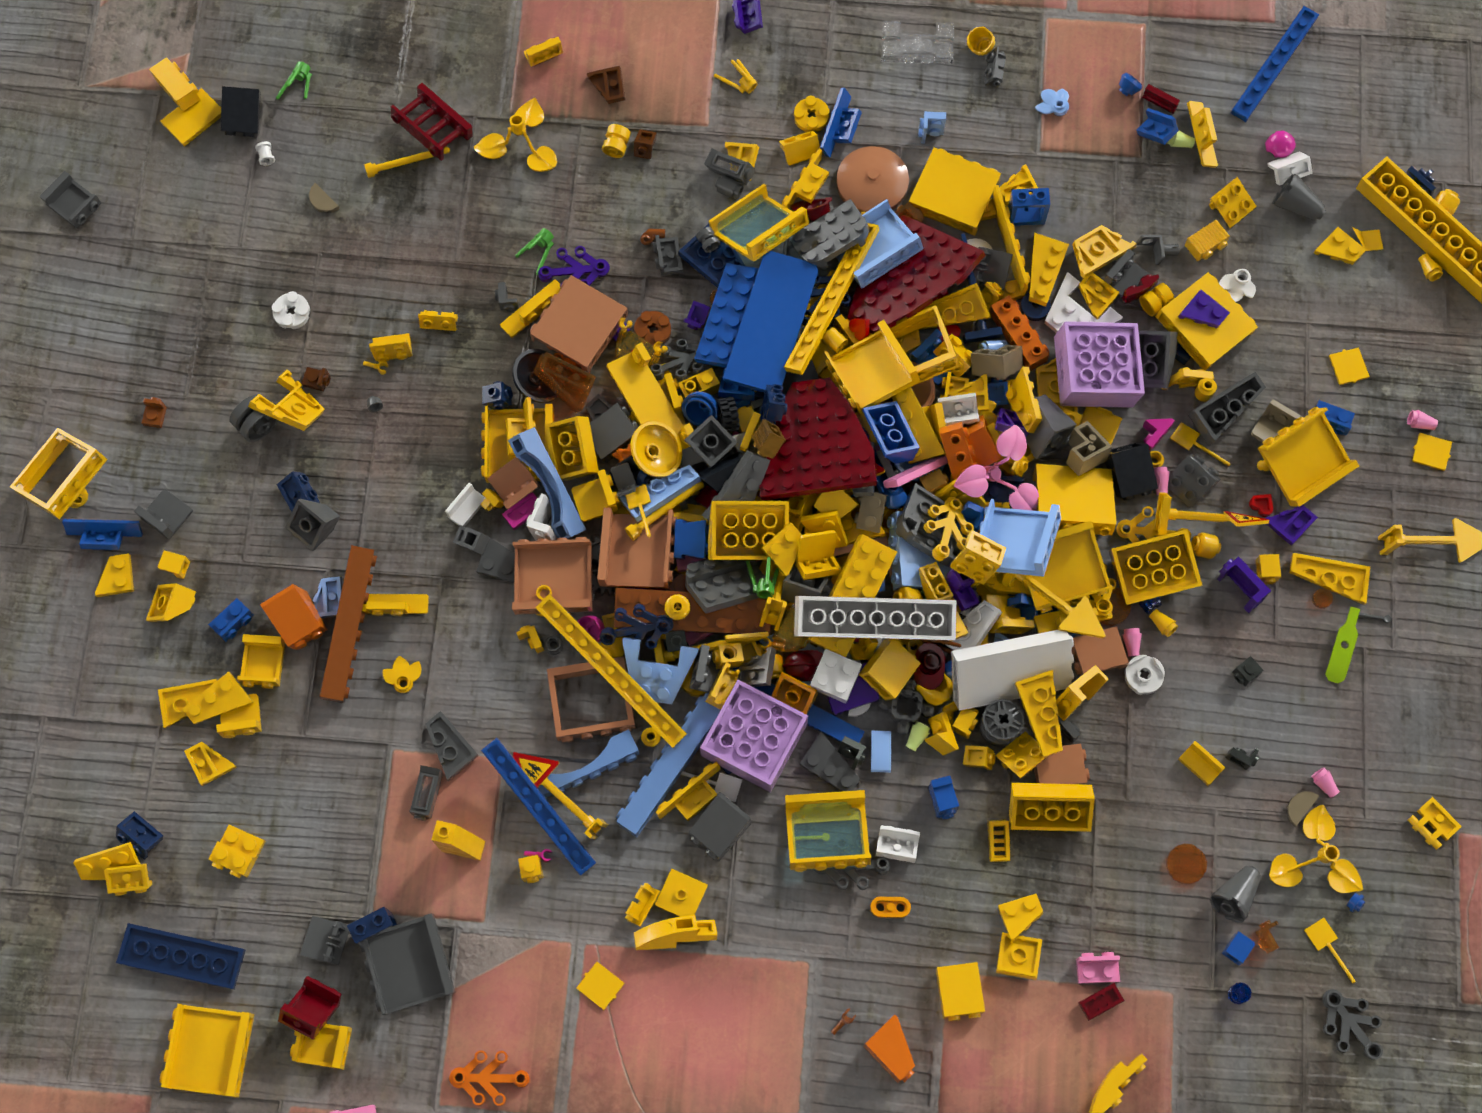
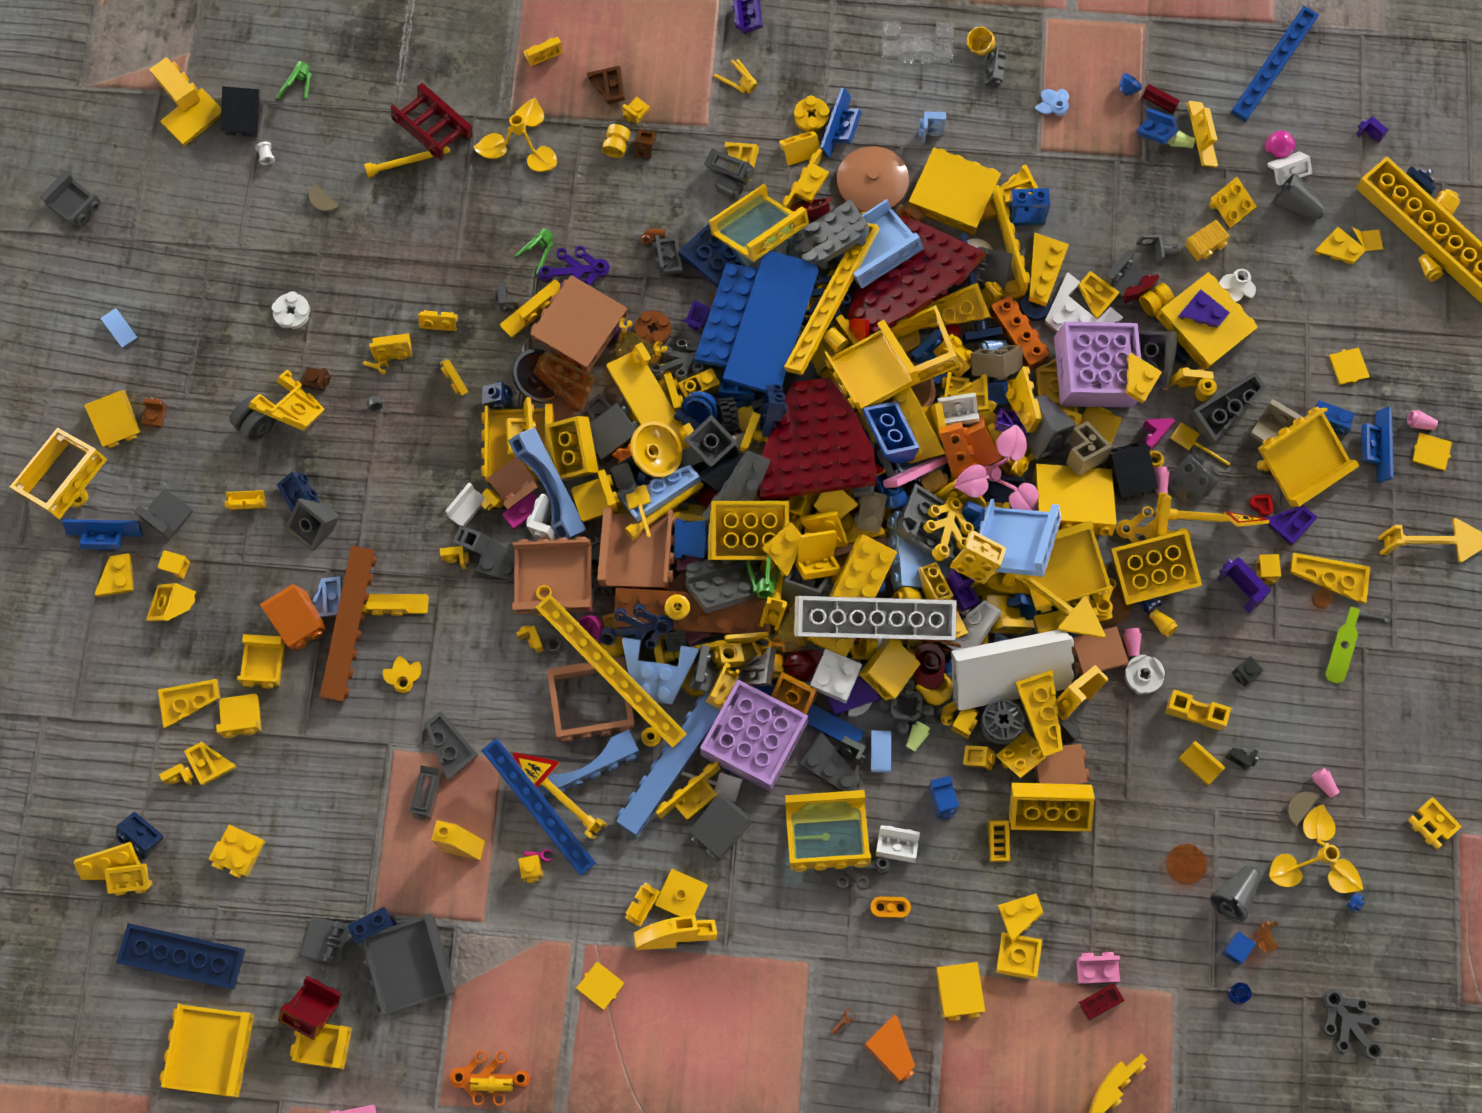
yellow wing [182,672,254,724] -> none
blue bracket [208,598,254,642] -> none
dark grey wheel [696,227,721,253] -> none
pearl gold brick [752,419,786,459] -> none
yellow slope [924,712,959,756] -> none
yellow wing [1072,225,1137,278] -> none
yellow head [1191,532,1221,559] -> none
yellow piece [1304,918,1356,984] -> none
none -> yellow slope [84,390,140,448]
none -> light blue slope [101,308,138,348]
none -> yellow bracket [159,763,194,786]
none -> yellow hinge [225,490,266,510]
none -> yellow wing [439,359,468,396]
none -> yellow bracket [440,546,469,569]
none -> yellow pin [470,1076,513,1093]
none -> yellow bracket [622,96,650,125]
none -> dark blue axle [673,409,700,430]
none -> yellow wing [1126,353,1162,404]
none -> yellow arch [1165,690,1231,731]
none -> dark purple bracket [1356,116,1389,142]
none -> blue bracket [1361,407,1393,483]

